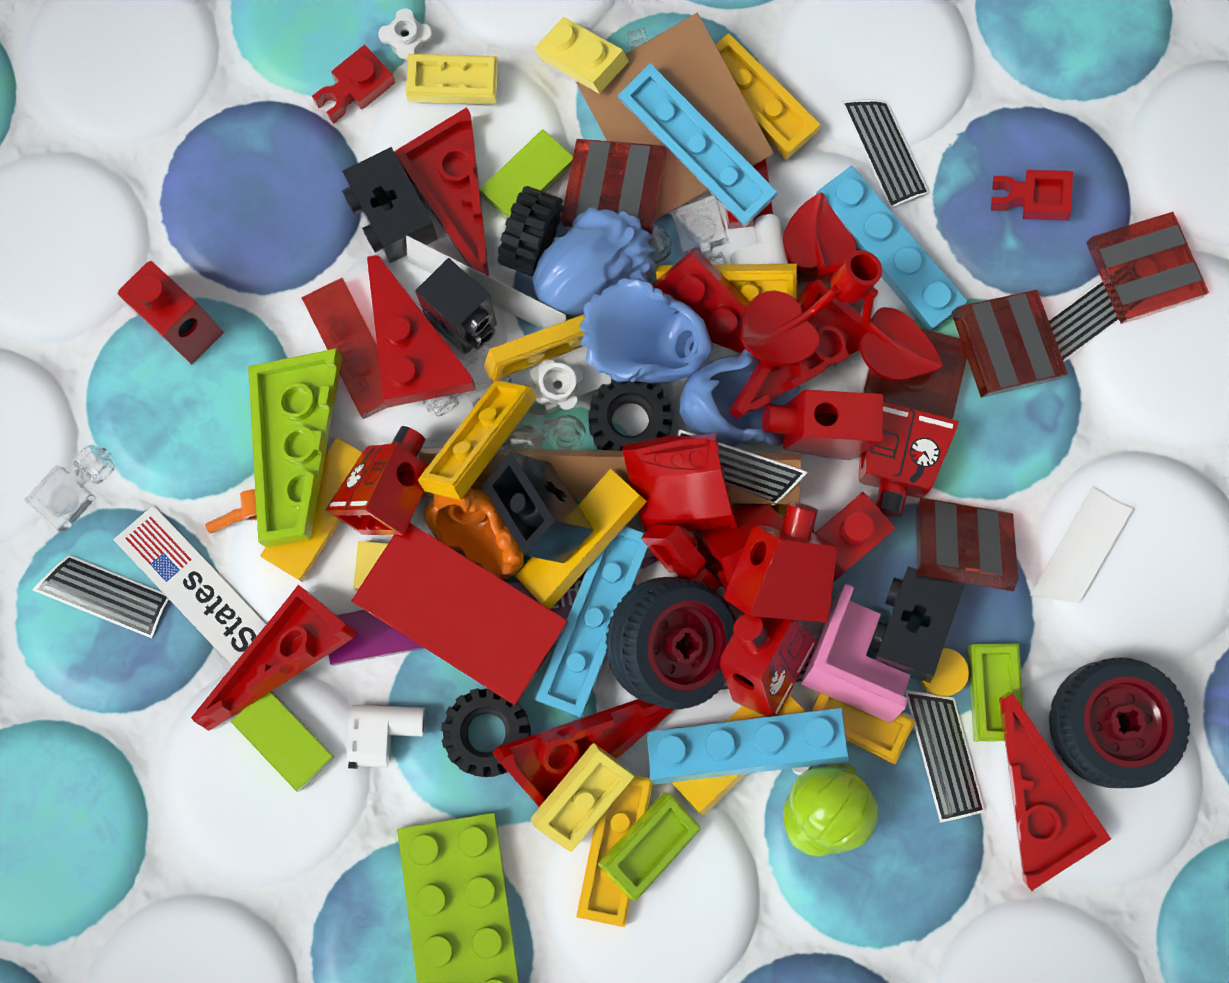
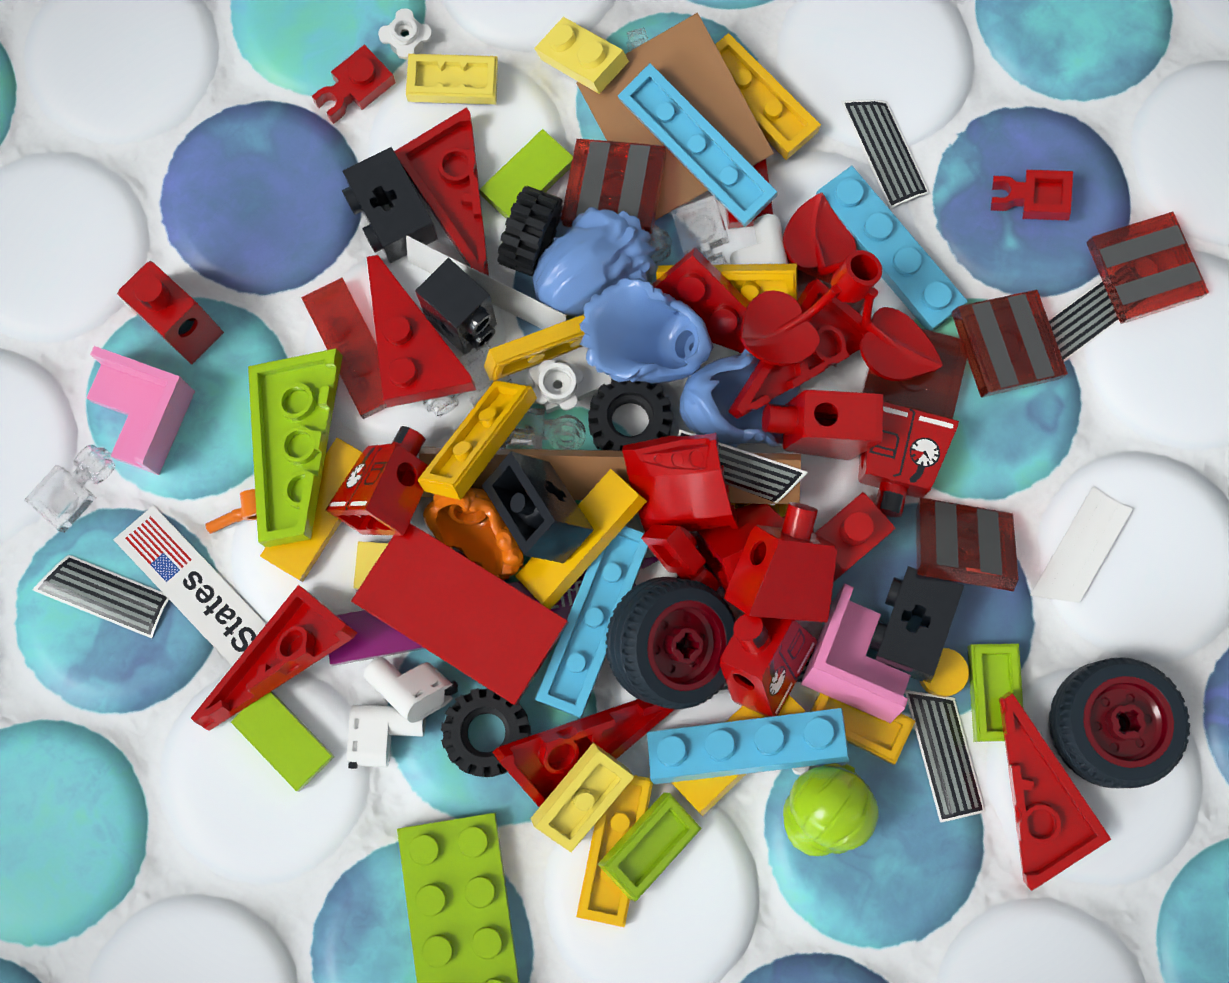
none -> bright pink panel [86,346,195,475]
none -> white piece [364,657,458,723]

